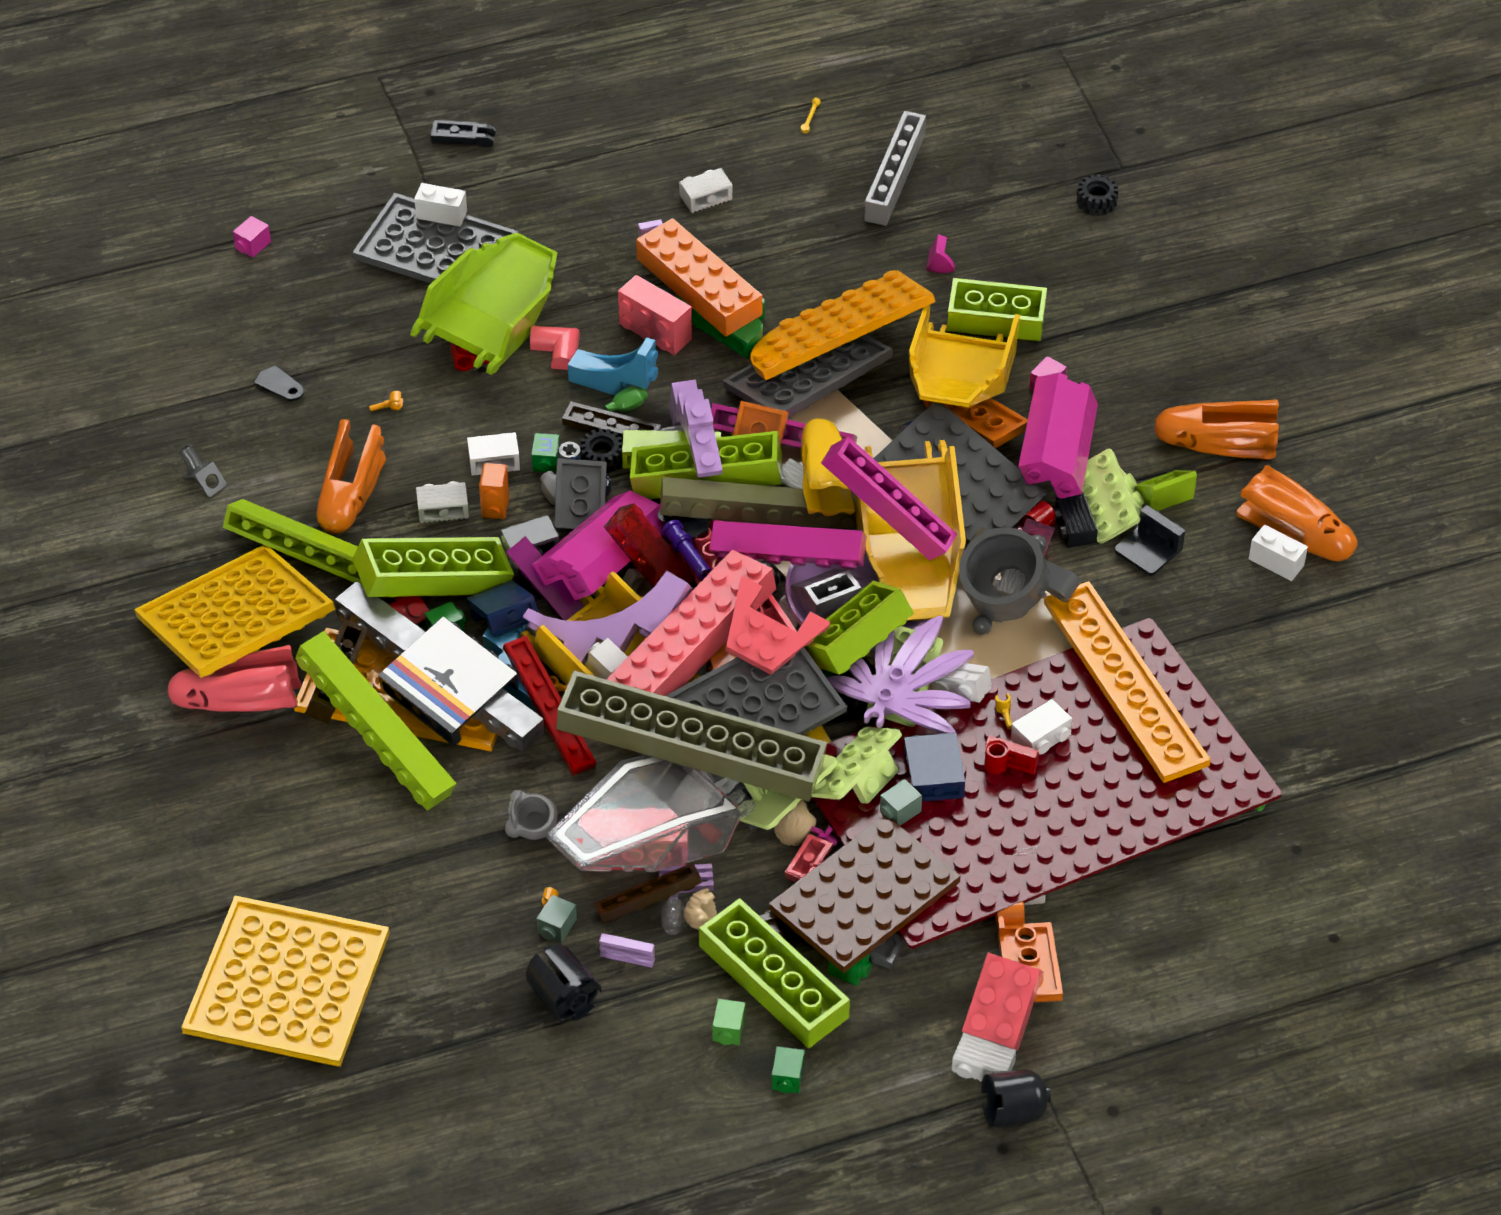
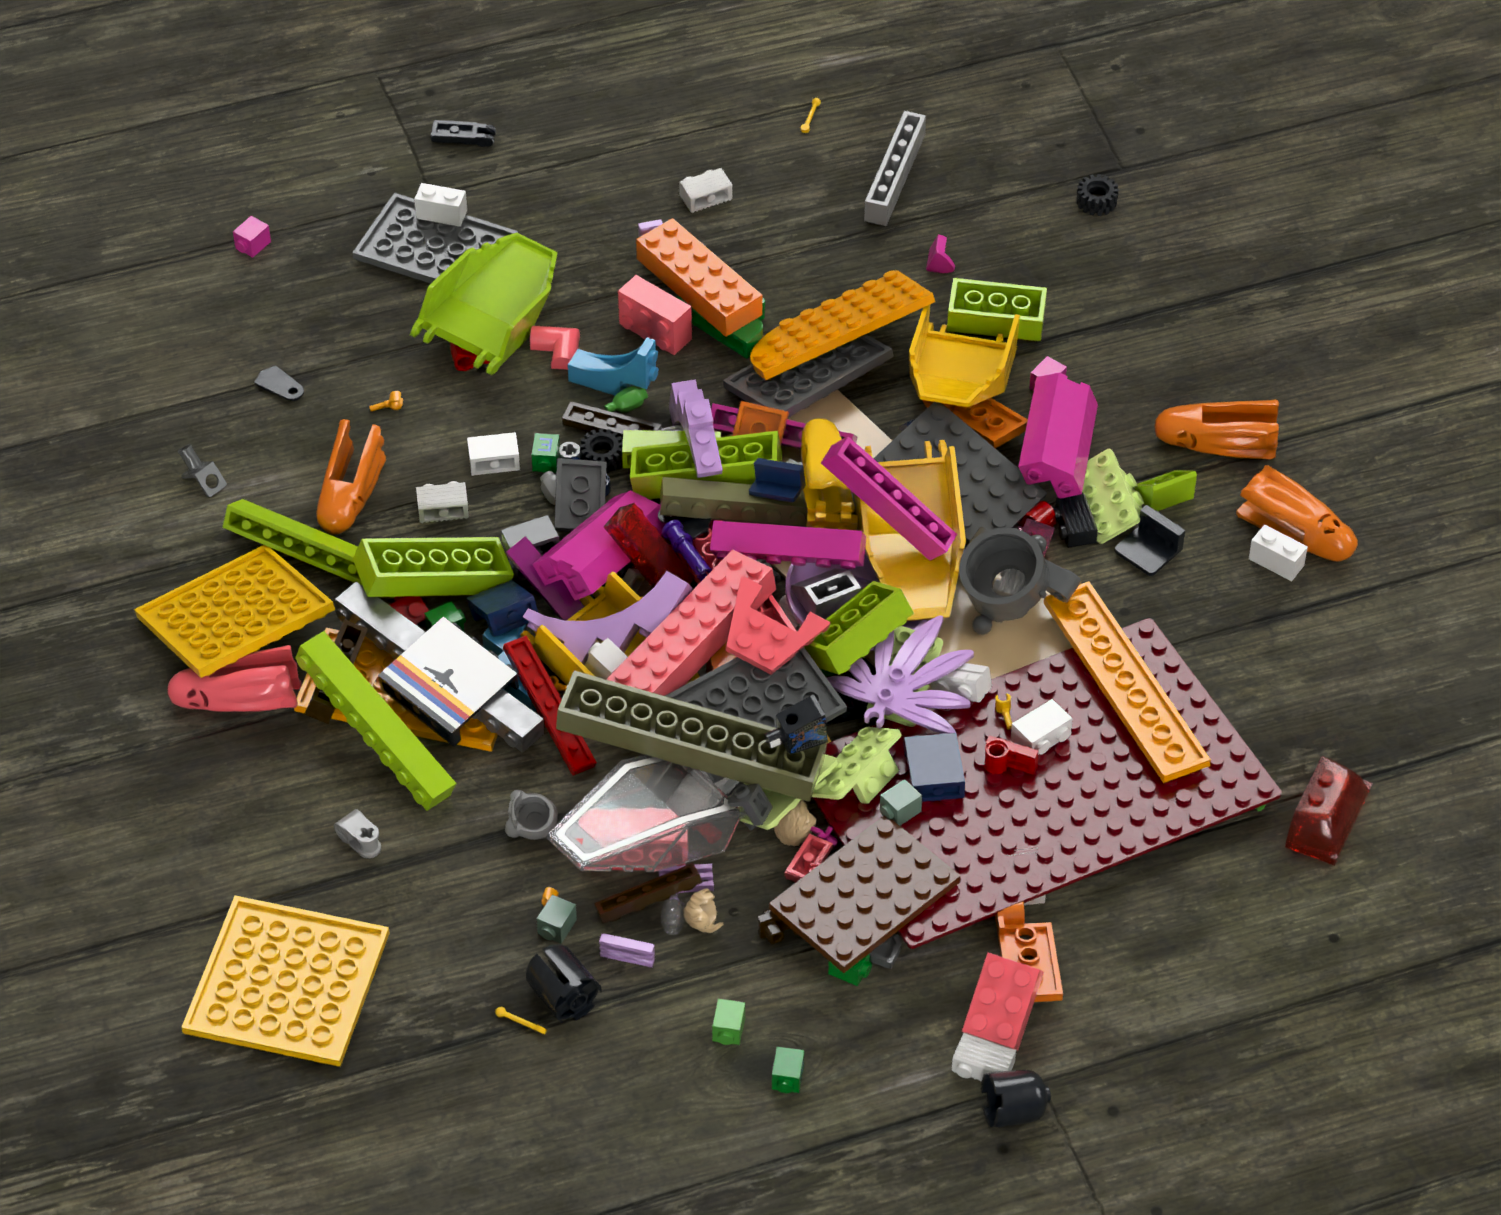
orange brick [479,463,509,519] -> none
lime brick [699,898,850,1049] -> none
none -> light grey piece [334,809,381,859]
none -> yellow hinge [495,1007,547,1035]
none -> dark grey bracket [728,784,773,826]
none -> dark blue panel [749,458,806,502]
none -> black torso [764,695,828,754]
none -> yellow plate [806,501,858,531]
none -> clear red windscreen [1285,756,1372,866]

